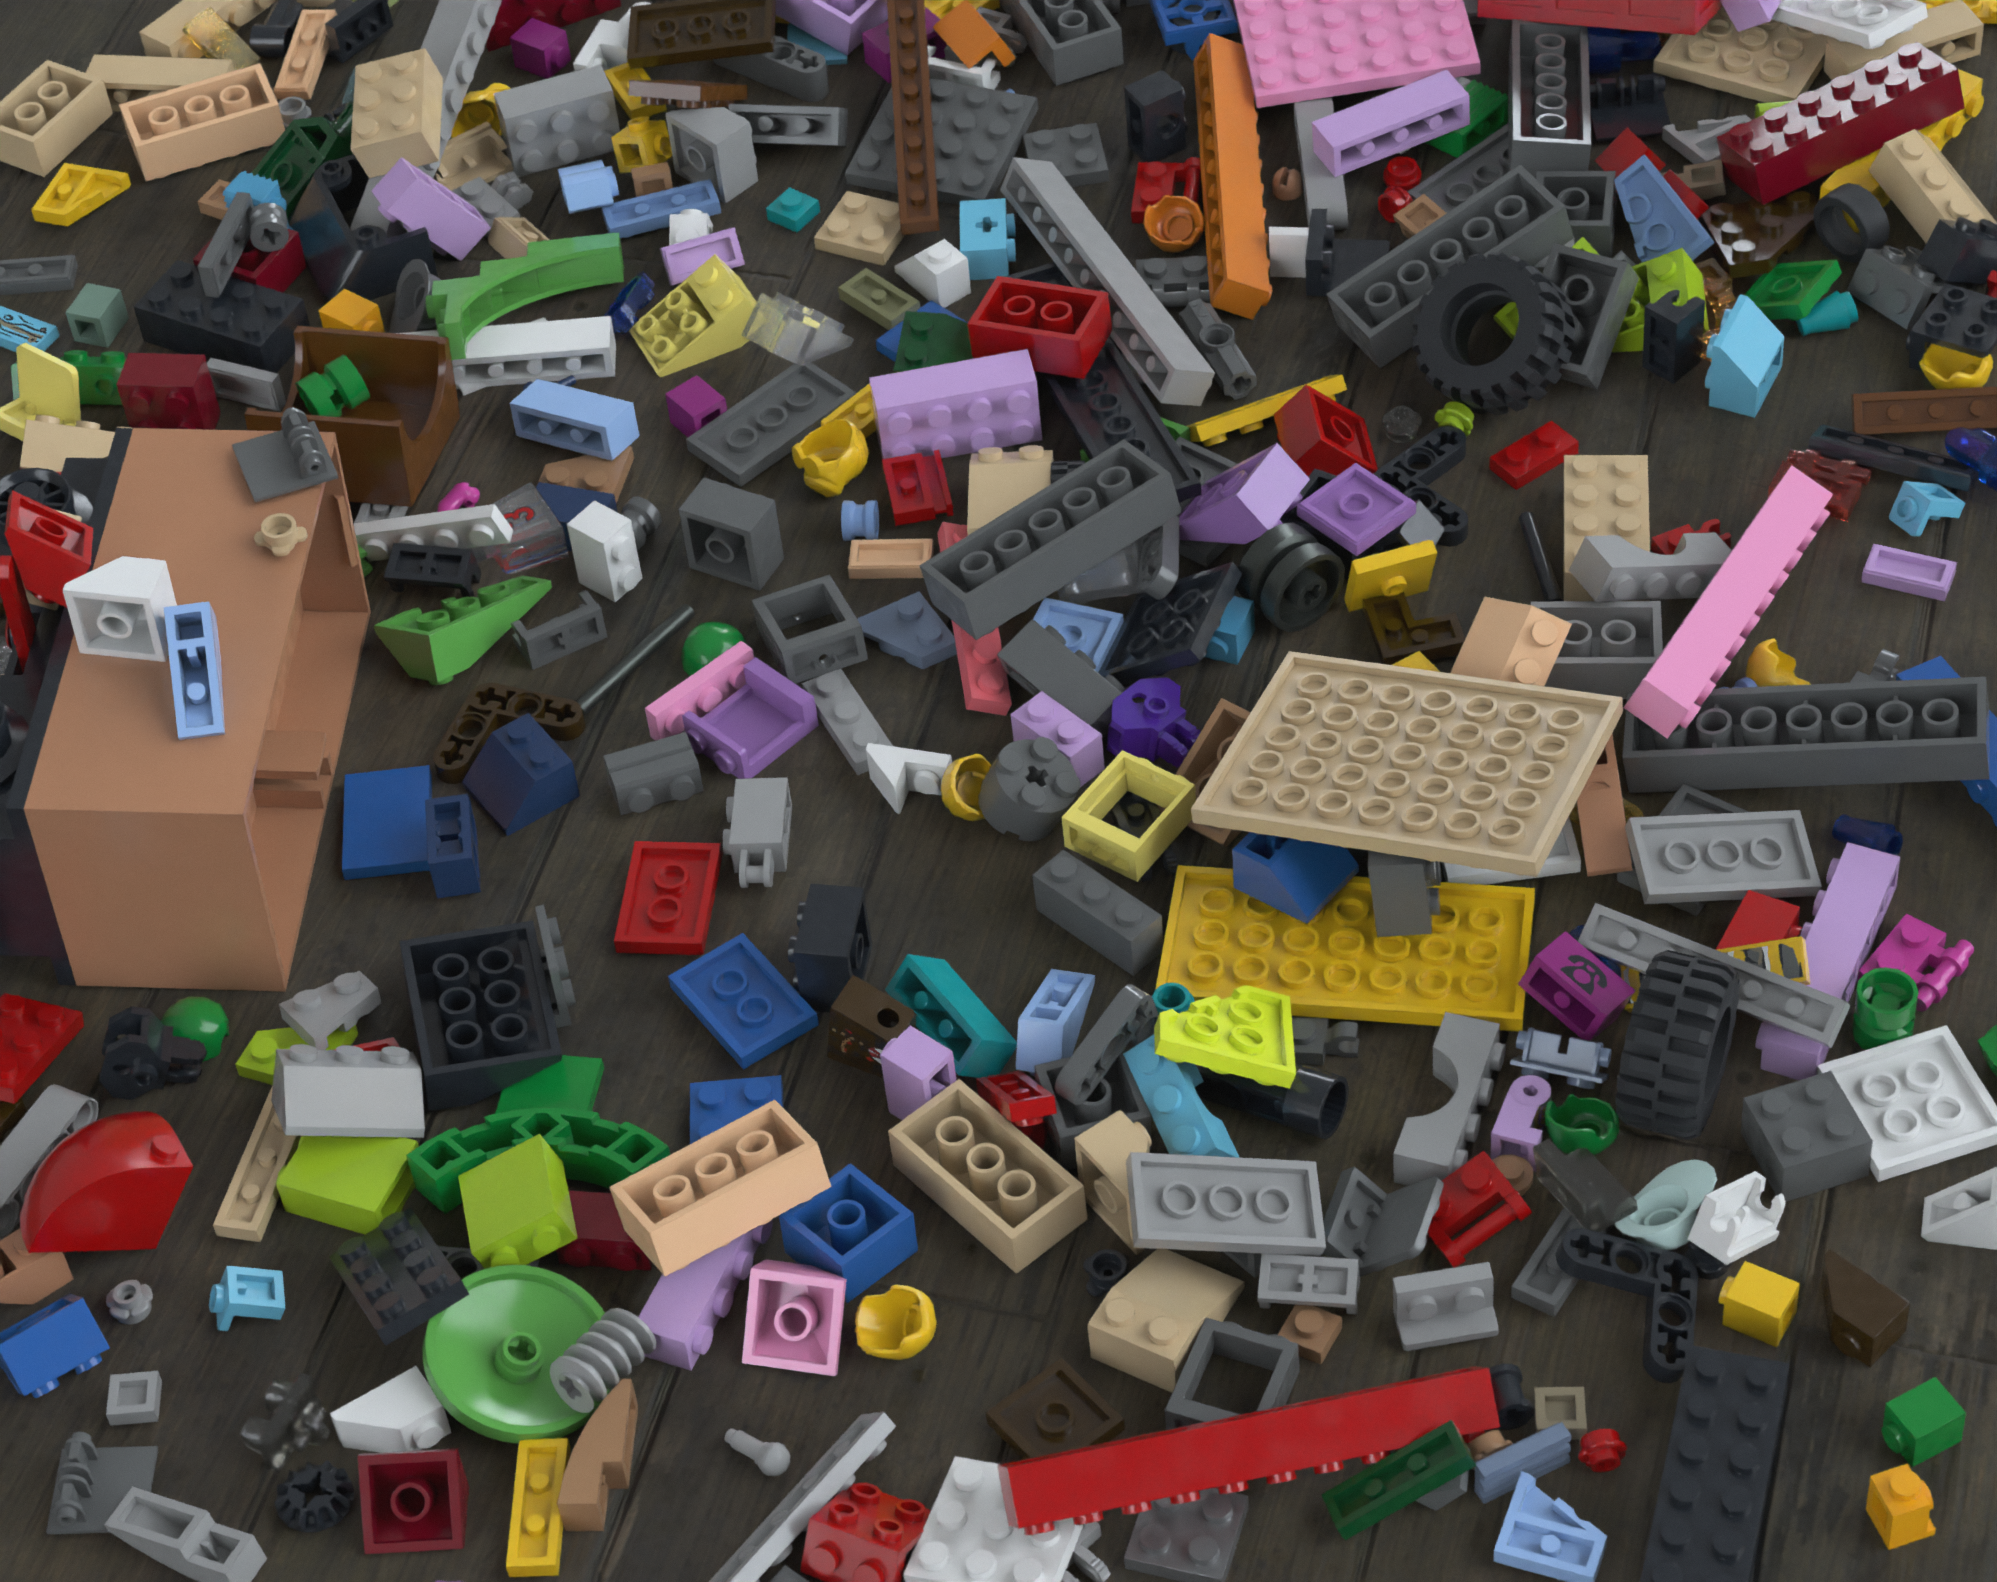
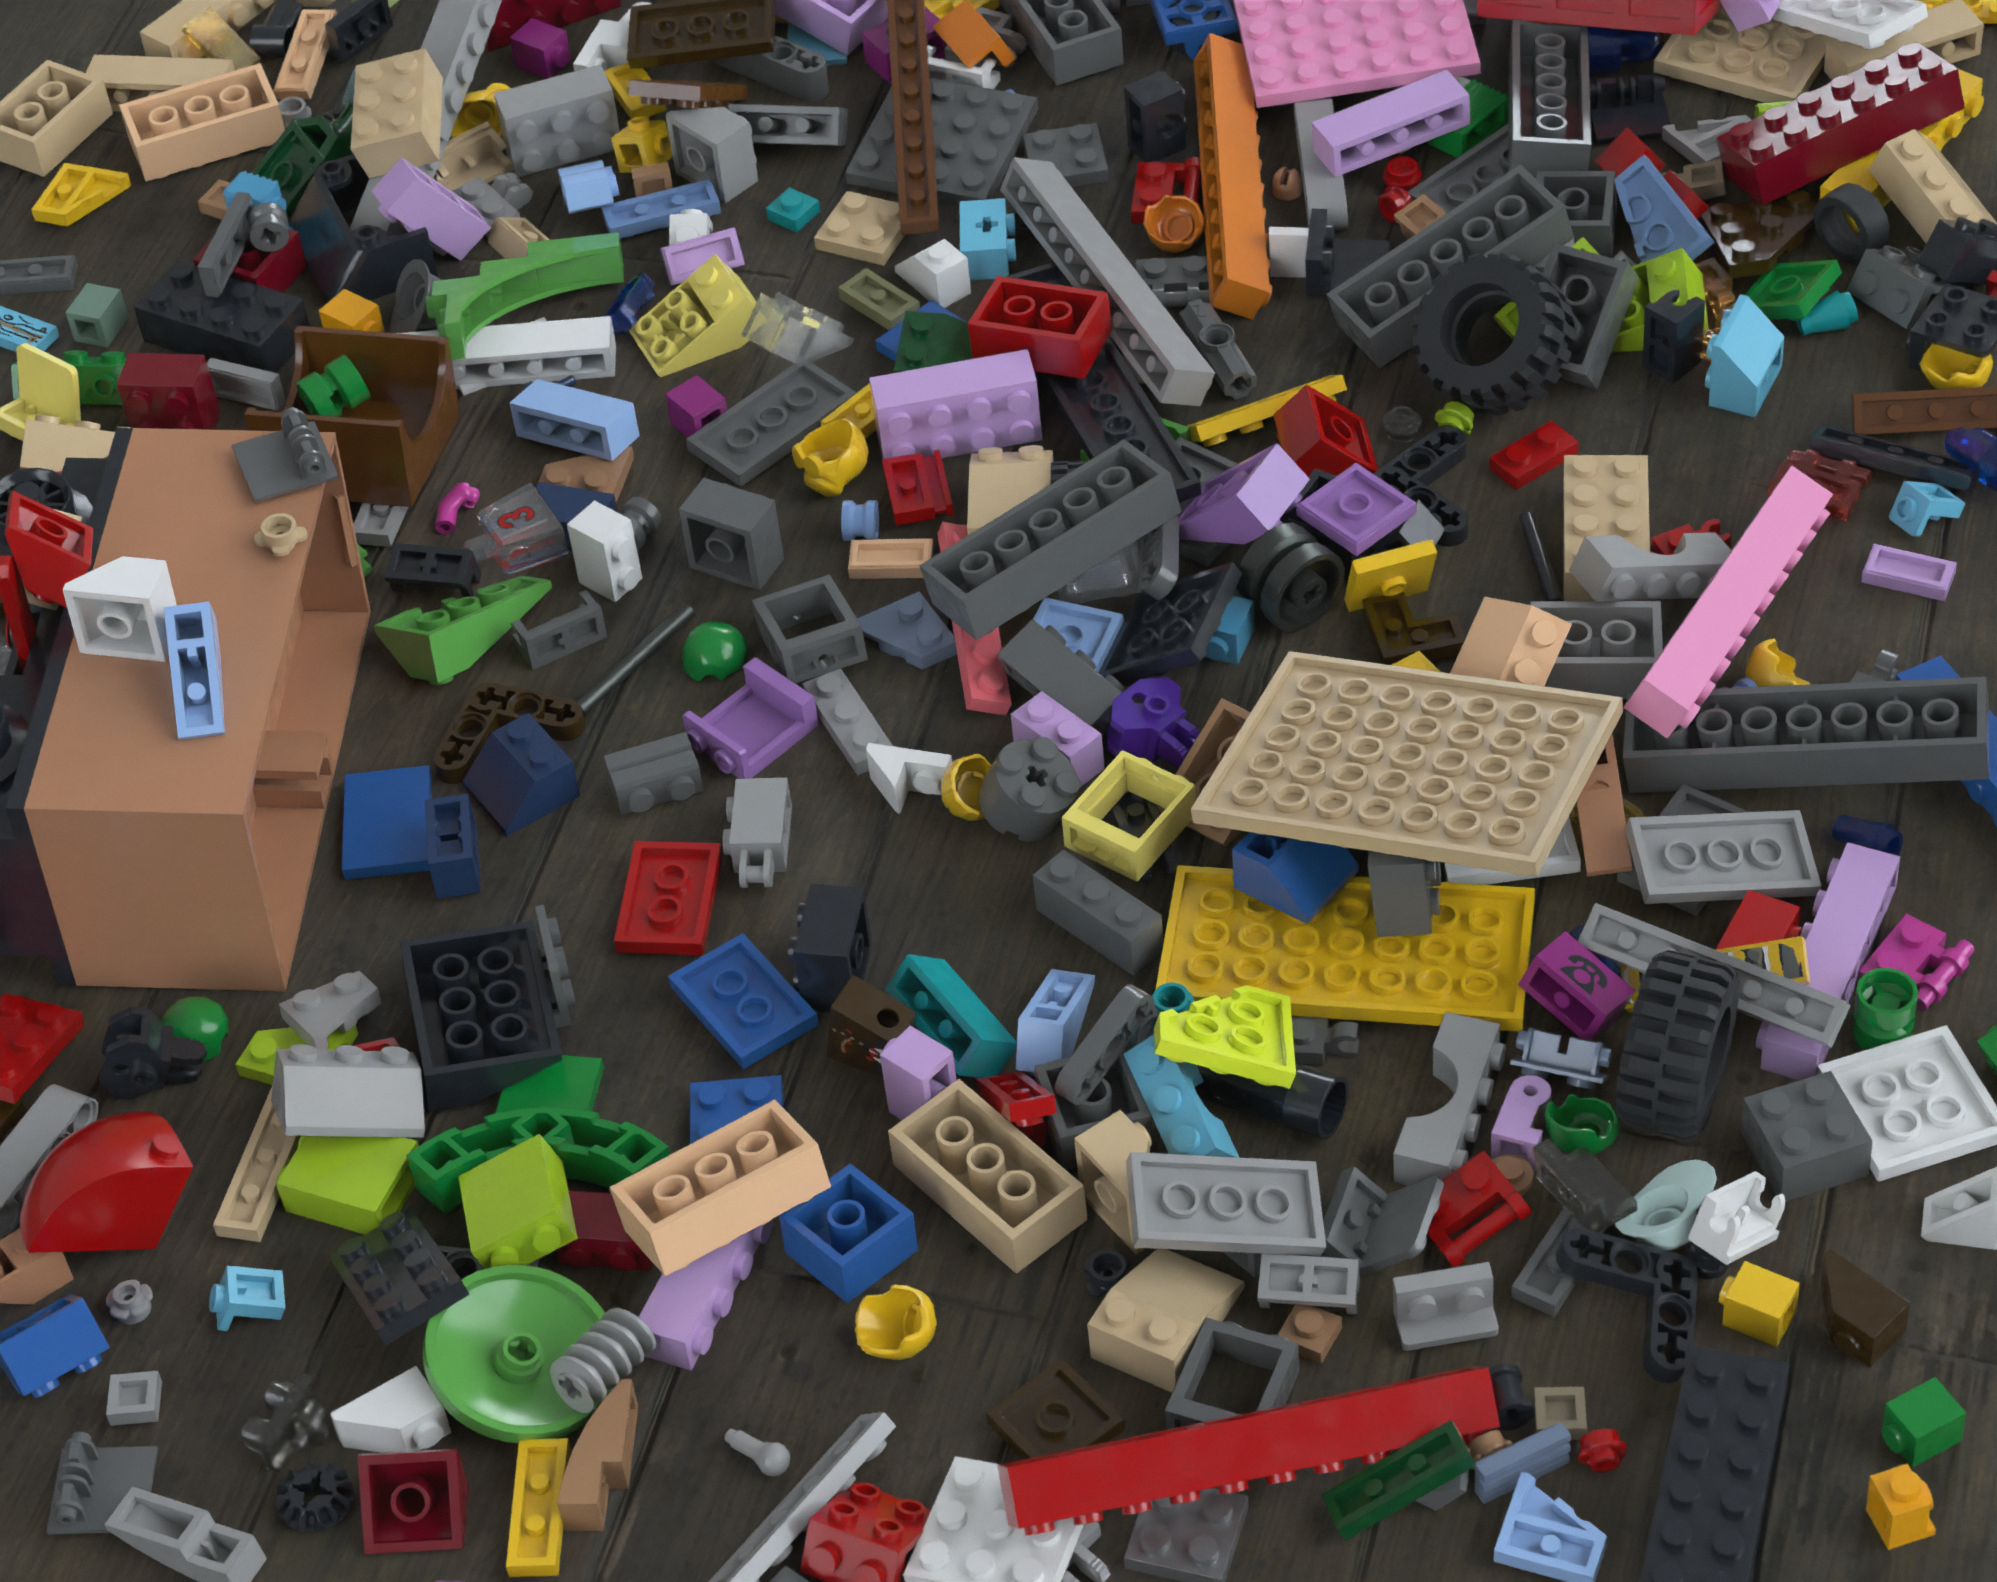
white plate [354,504,513,562] -> none
bright pink plate [645,641,754,741] -> none
bright pink slope [742,1259,846,1376] -> none

